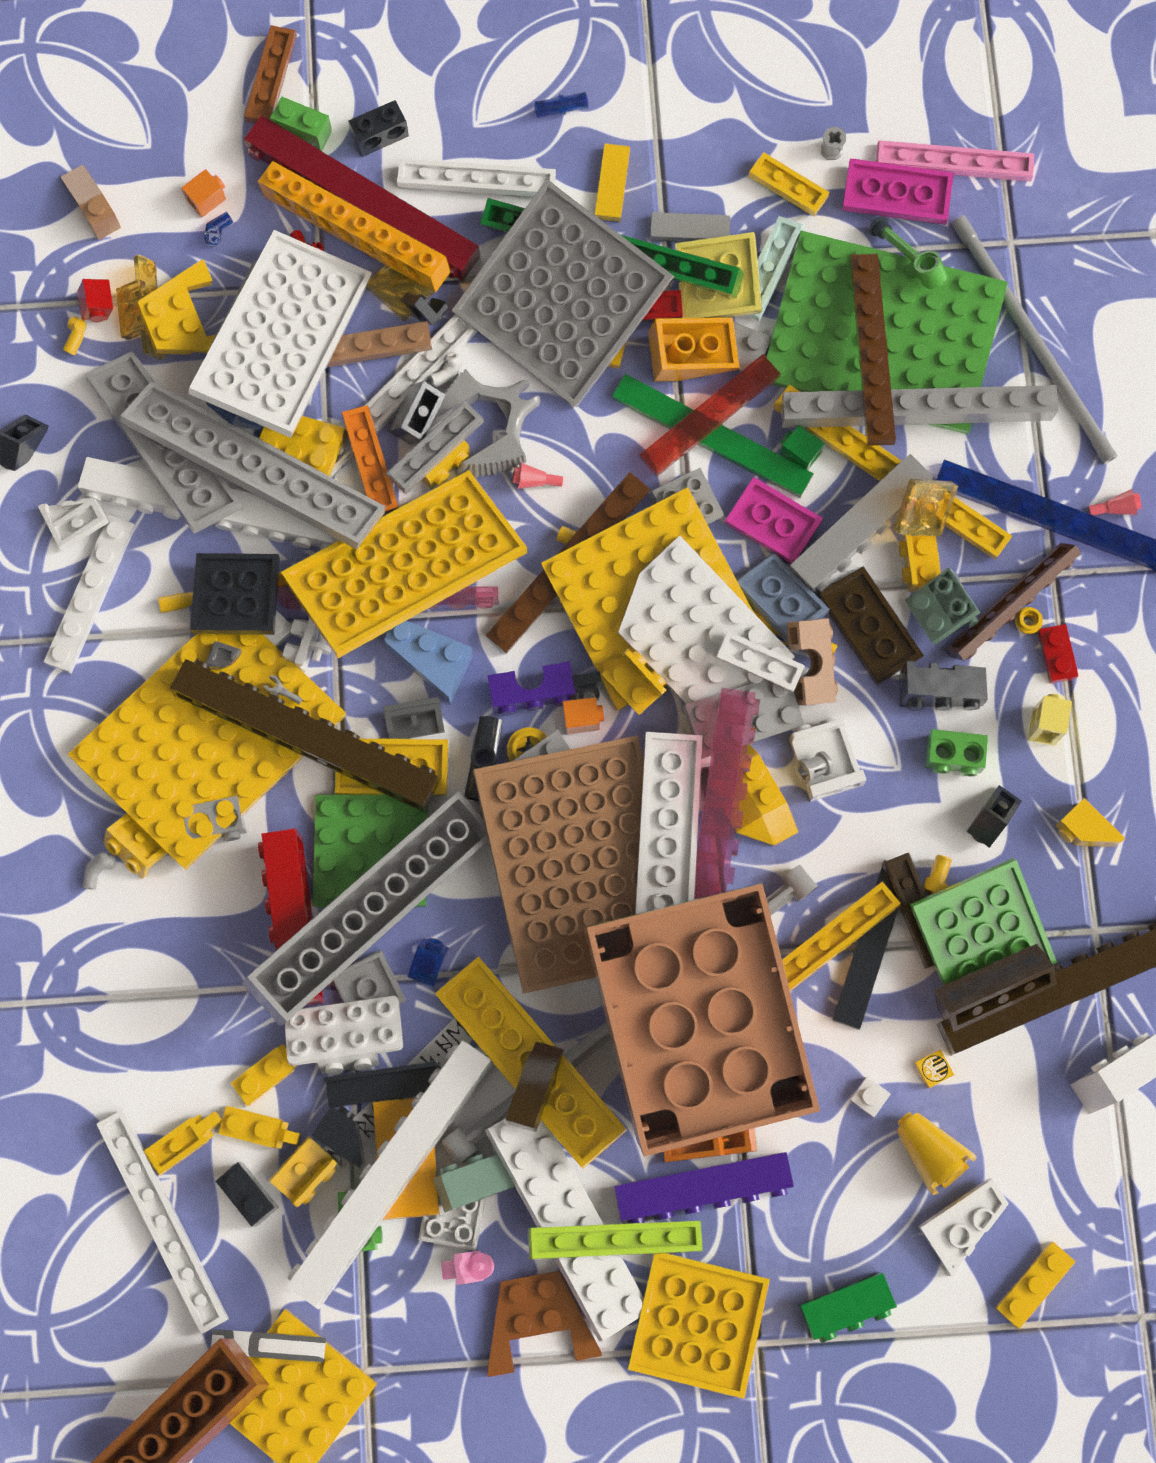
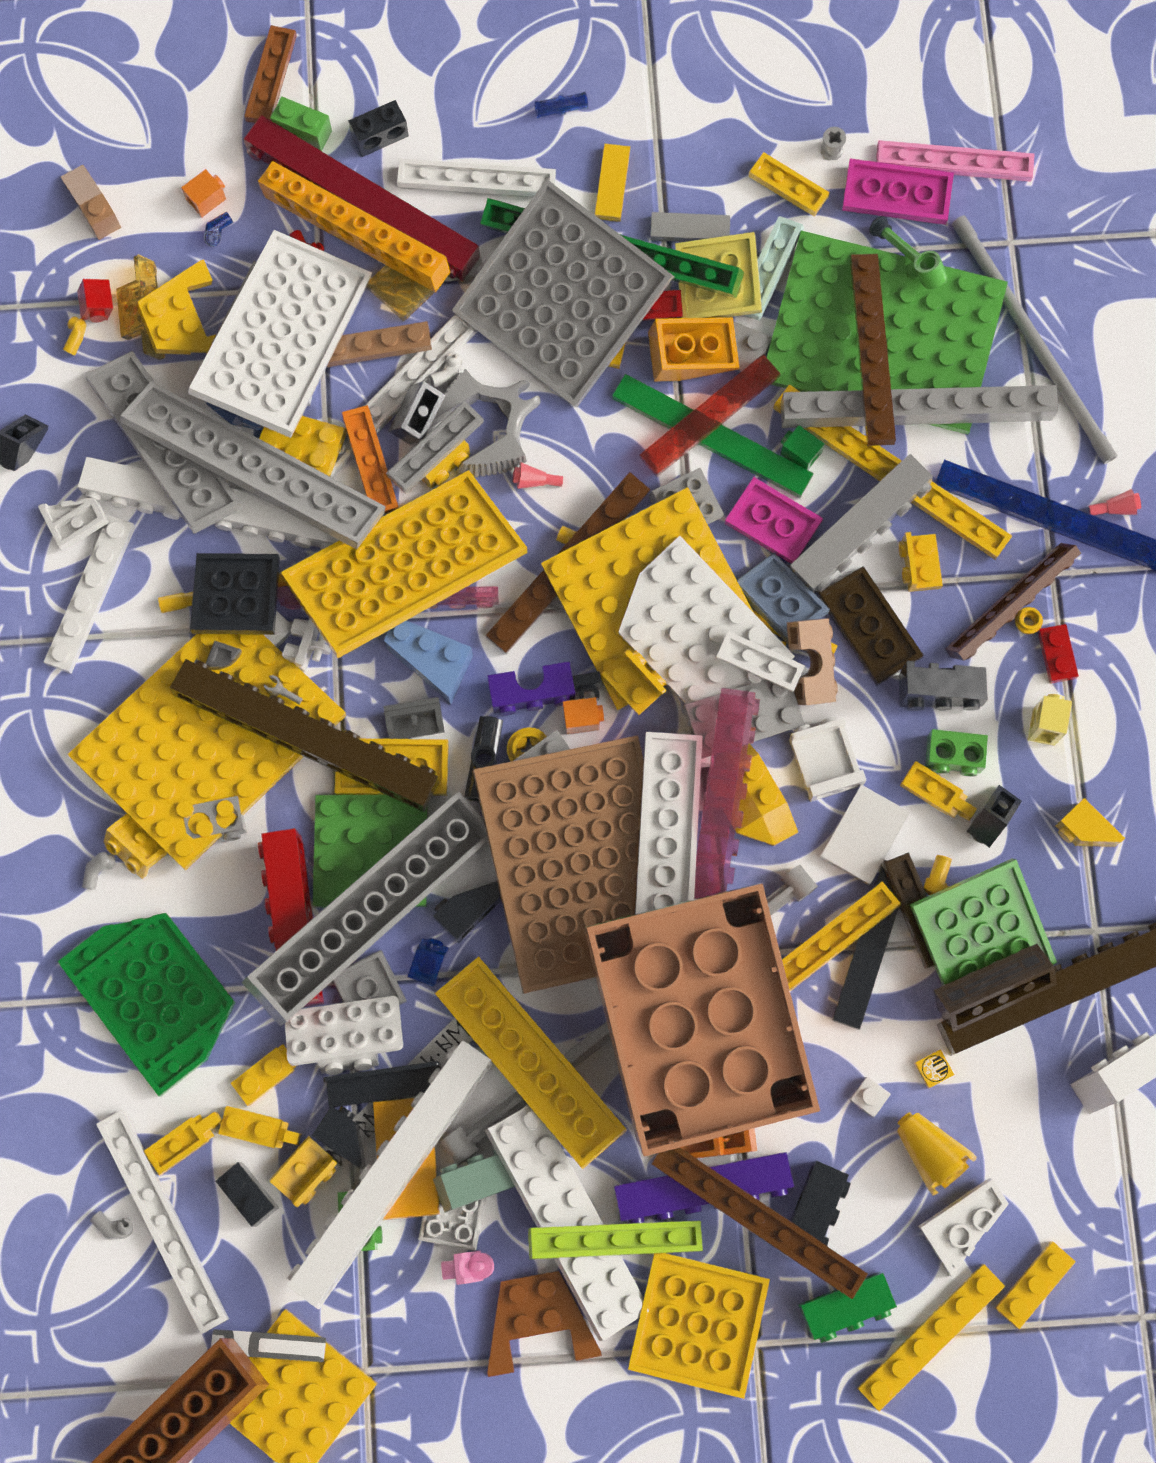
black bracket [401,292,449,326] -> none
dark brown slope [506,1041,564,1132] -> none
light grey bush [795,751,833,784] -> none
clear yellow plate [893,479,958,536] -> none
sand green plate [905,567,980,645] -> none
none -> green plate [57,913,236,1097]
none -> light grey arm [90,1211,133,1240]
none -> black slope [433,881,502,943]
none -> reddish brown plate [651,1148,868,1299]
none -> black brick [790,1161,851,1246]
none -> white tile [820,785,910,886]
none -> yellow plate [857,1264,1005,1412]
none -> yellow hinge [900,761,977,821]

